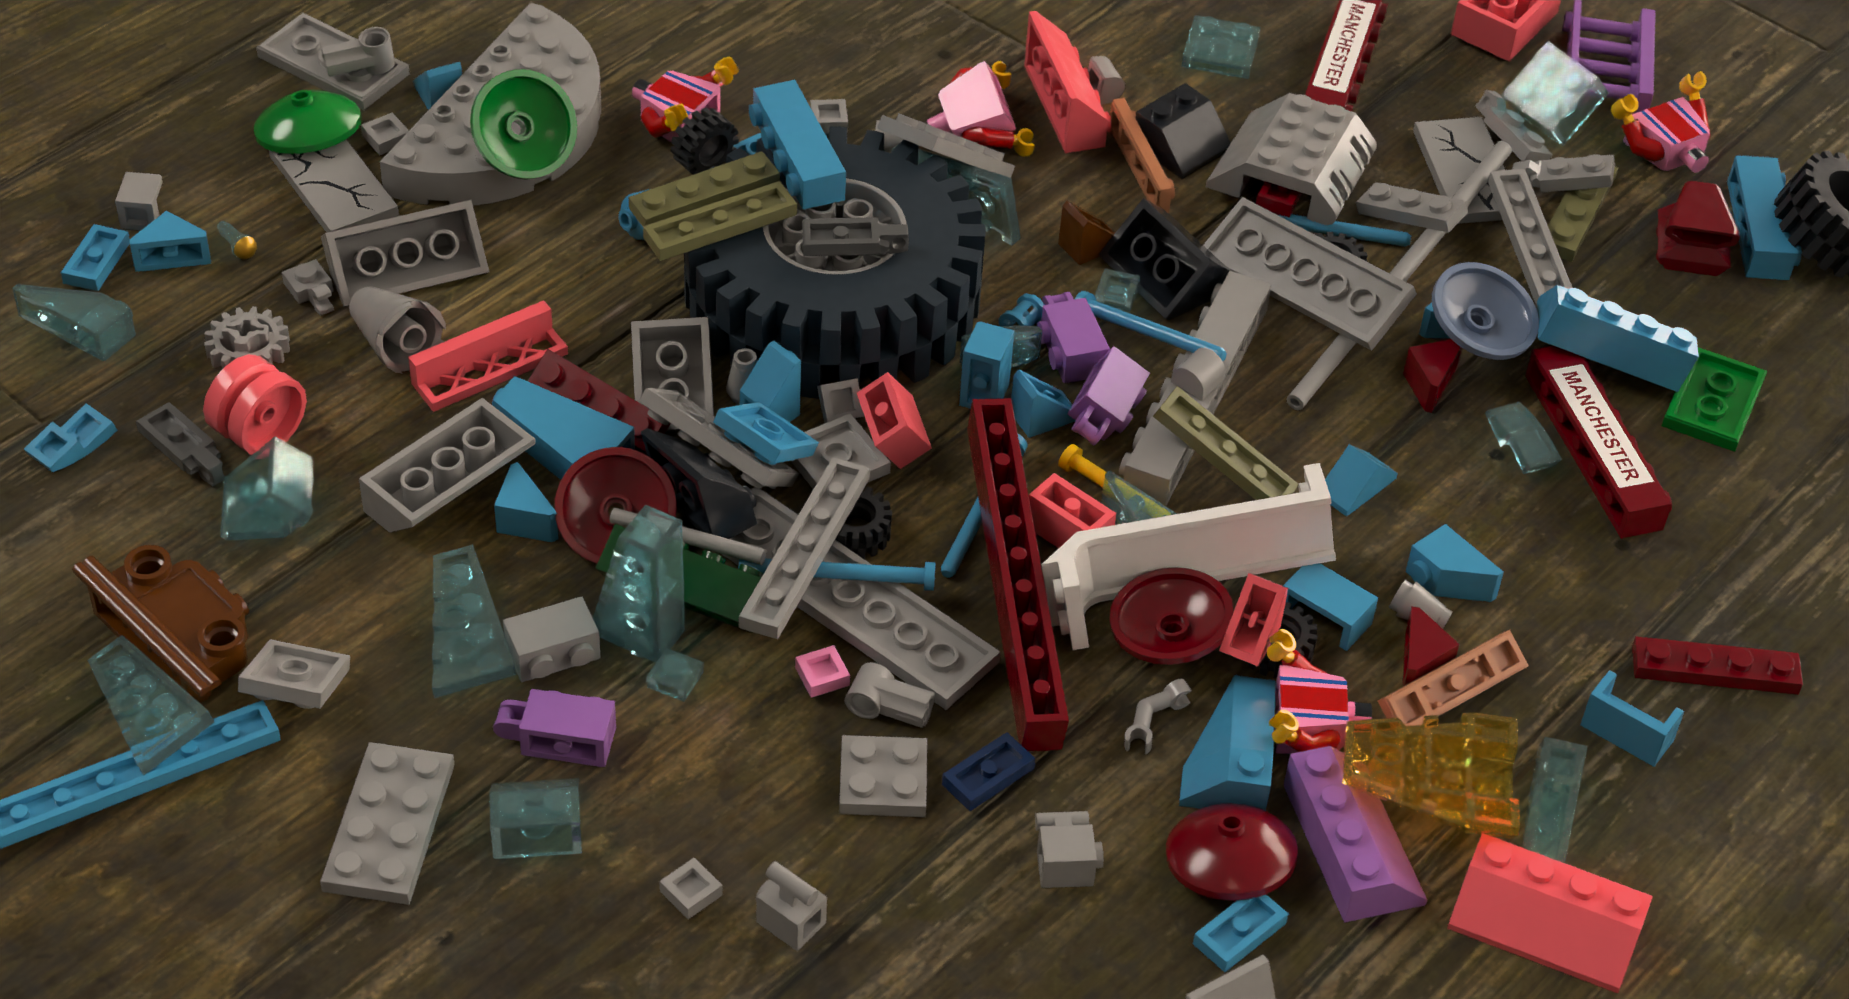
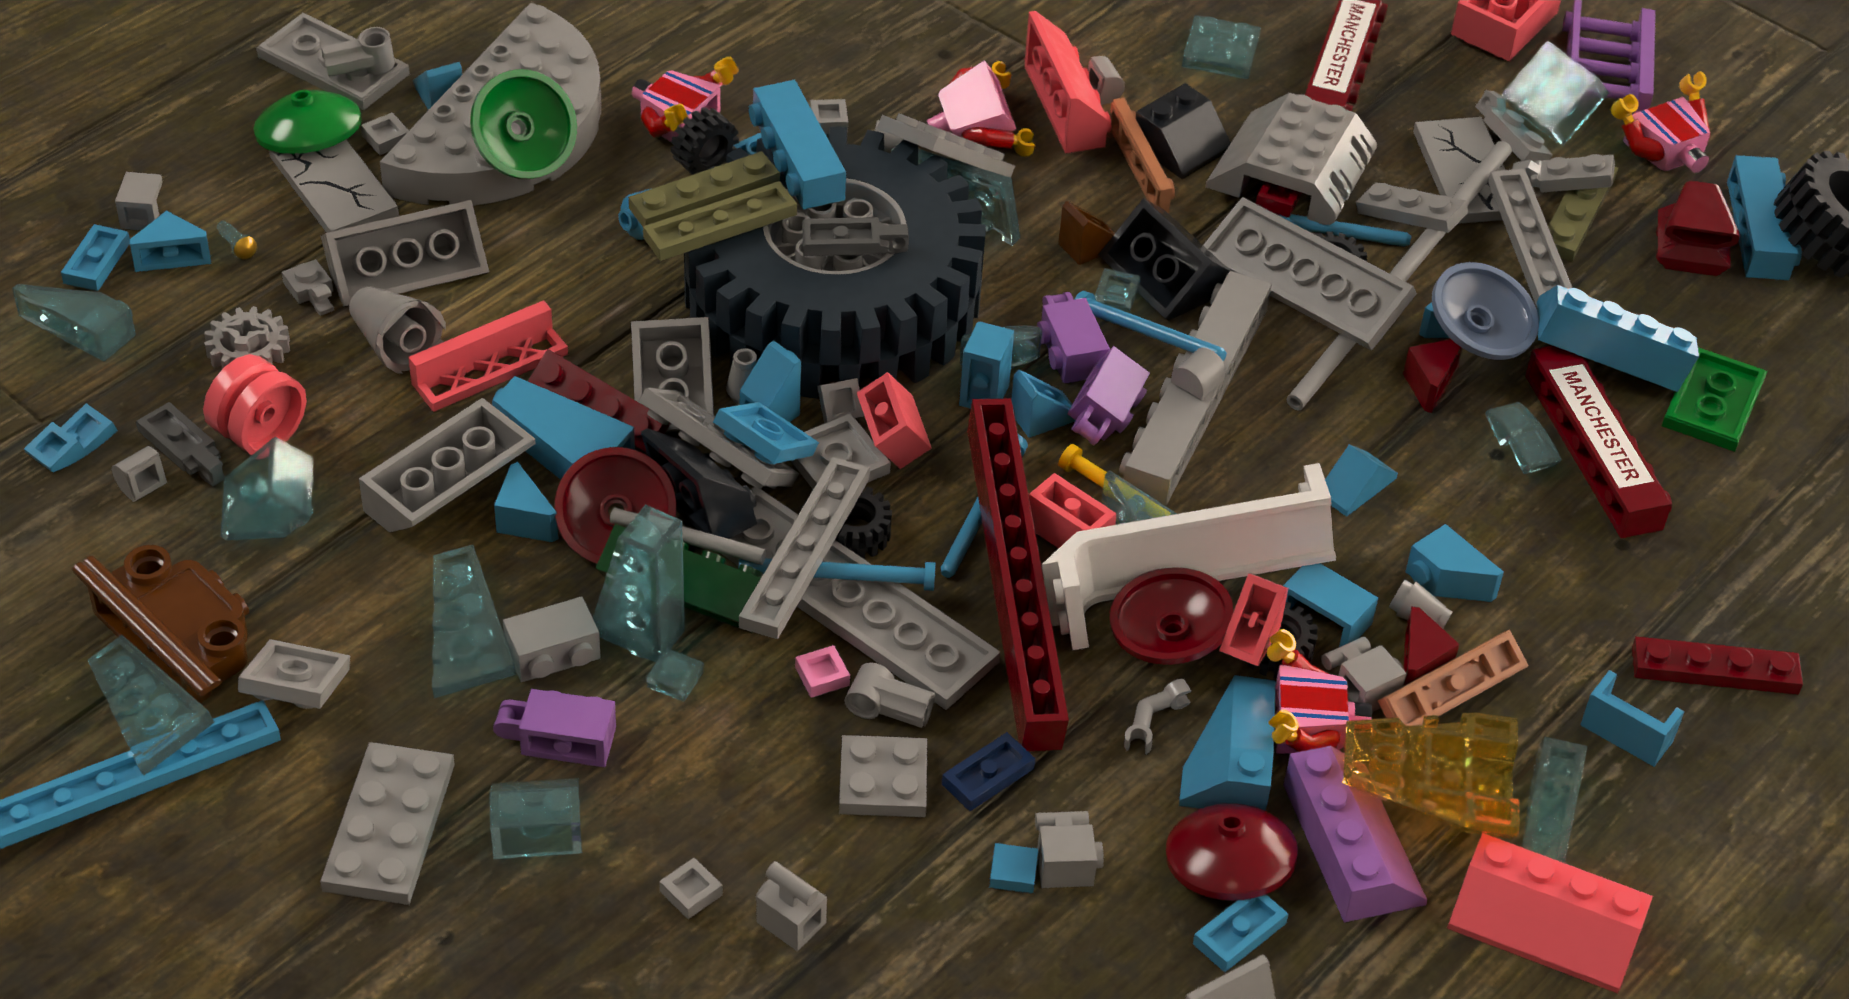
dark azure bush [999,293,1045,341] -> none
olive plate [1153,386,1298,500] -> none
none -> light grey brick [112,446,167,502]
none -> dark azure tile [990,843,1039,893]
none -> light grey brick [1321,636,1406,712]

